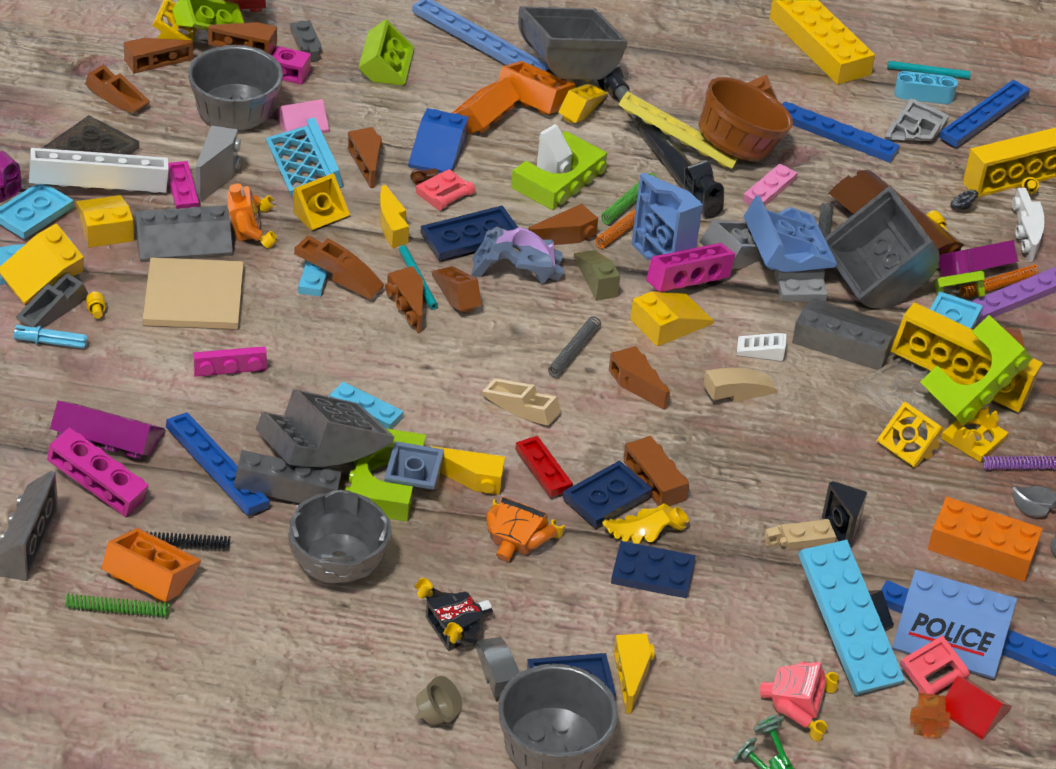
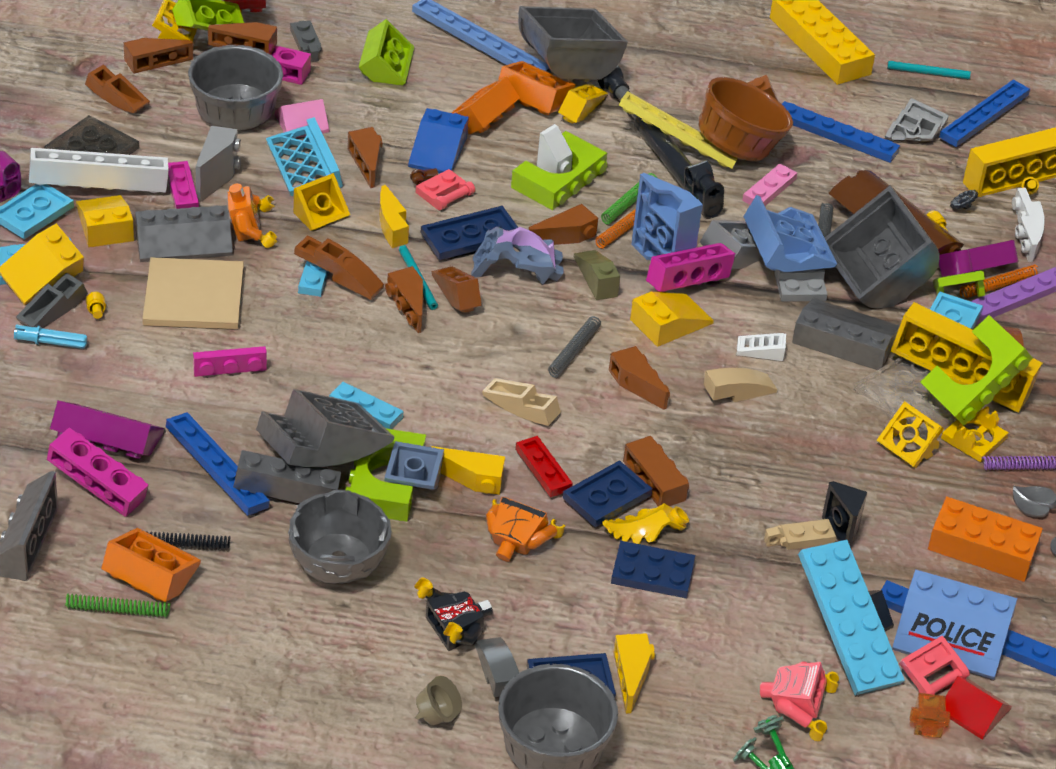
medium azure beam [894,71,958,104] -> none

